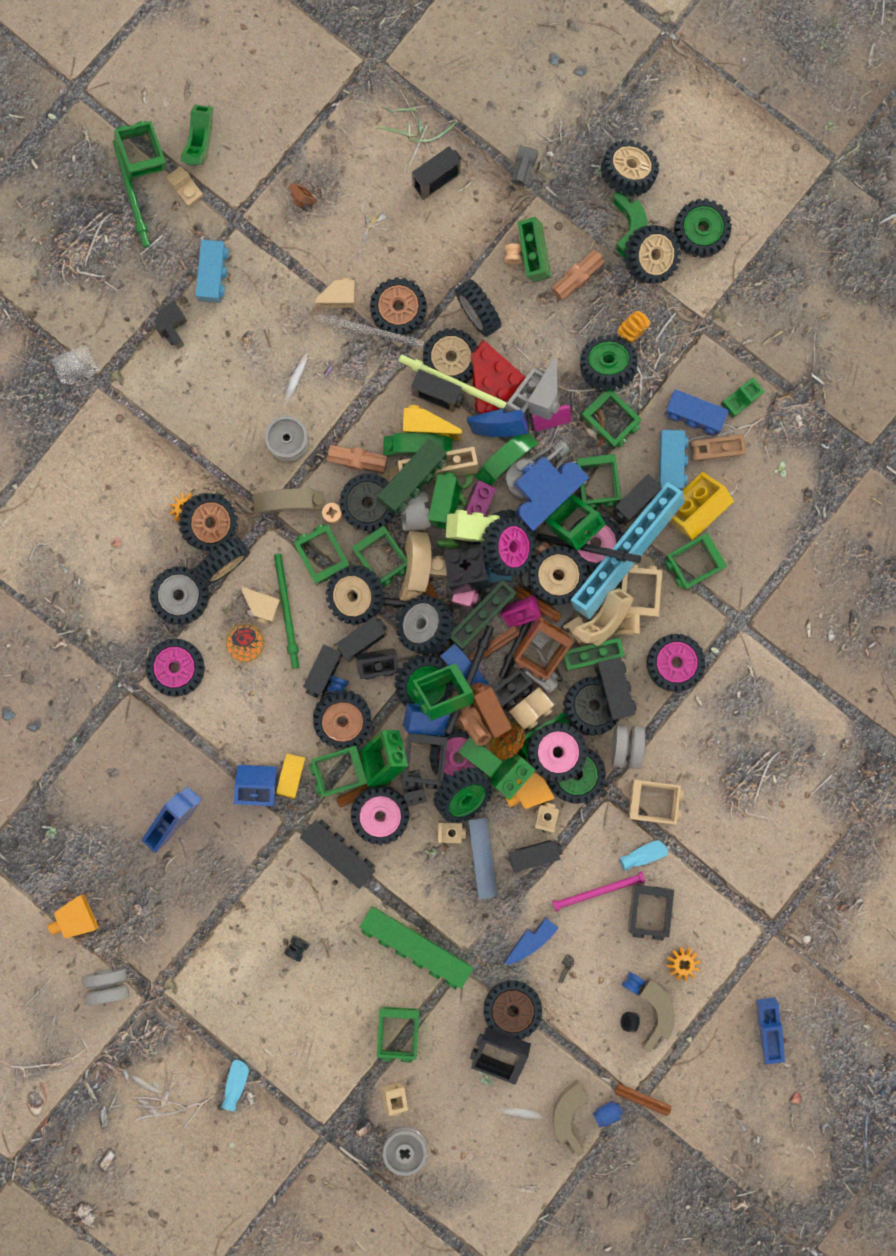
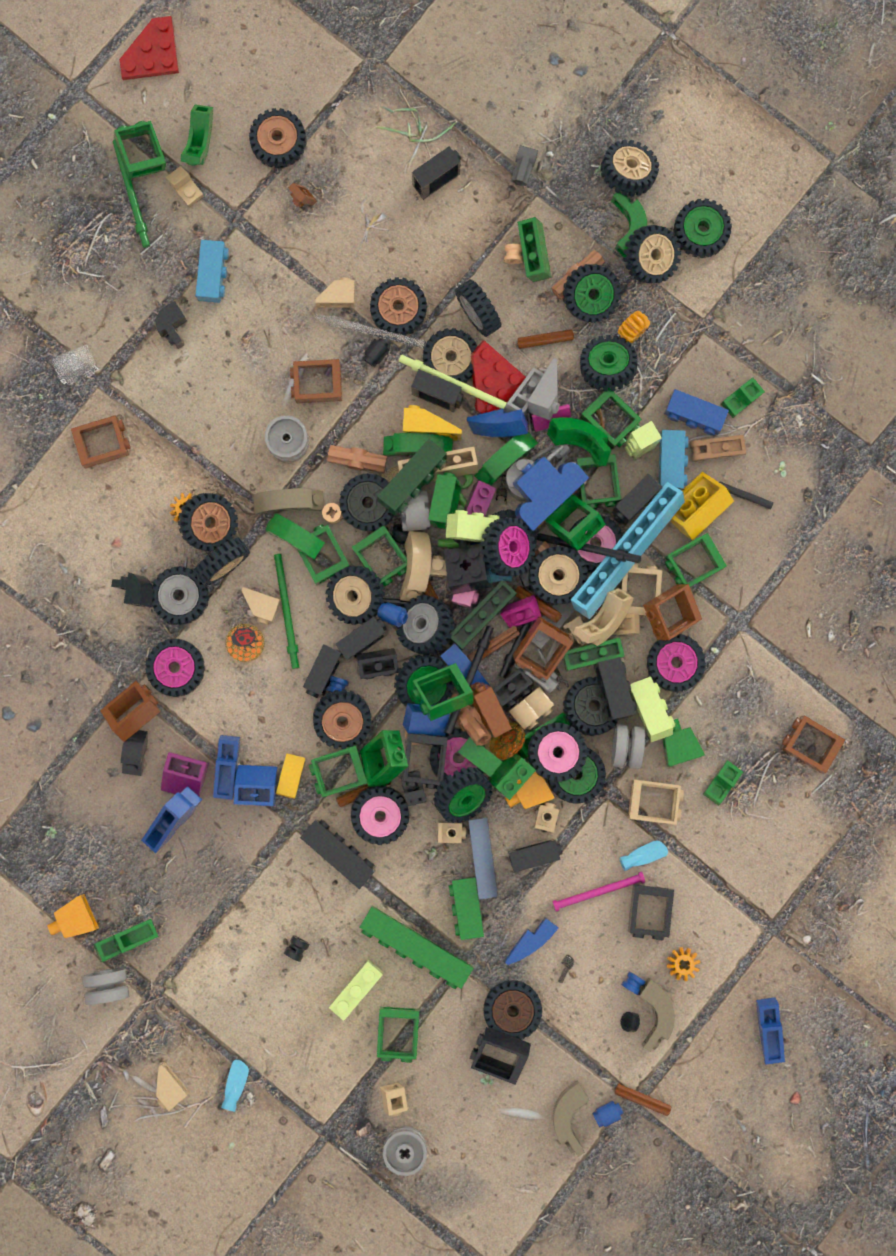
none -> dark orange window [71,415,131,469]
none -> green slope [93,919,159,962]
none -> dark orange window [100,680,161,742]
none -> black brick [111,572,153,607]
none -> red plate [119,16,179,80]
none -> black brick [121,730,148,776]
none -> tan slope [156,1062,190,1111]
none -> magenta slope [161,752,209,797]
none -> blue slope [213,735,240,800]
none -> wheel [249,108,306,168]
none -> green arch [265,513,325,559]
none -> dark orange window [290,359,342,403]
none -> yellowish green brick [329,959,383,1021]
none -> black brick [362,338,389,368]
none -> blue brick [377,603,408,627]
none -> black tile [392,524,409,544]
none -> green brick [449,876,484,940]
none -> clear smoke hand [495,474,508,502]
none -> dark orange axle [517,329,574,349]
none -> green arch [547,417,611,467]
none -> wheel [563,264,622,323]
none -> yellowish green brick [625,421,662,460]
none -> yellowish green brick [630,677,675,743]
none -> dark orange window [643,584,702,640]
none -> green torso [662,719,705,767]
none -> green slope [703,760,743,806]
none -> black bar [719,481,774,509]
none -> dark orange window [781,715,845,774]

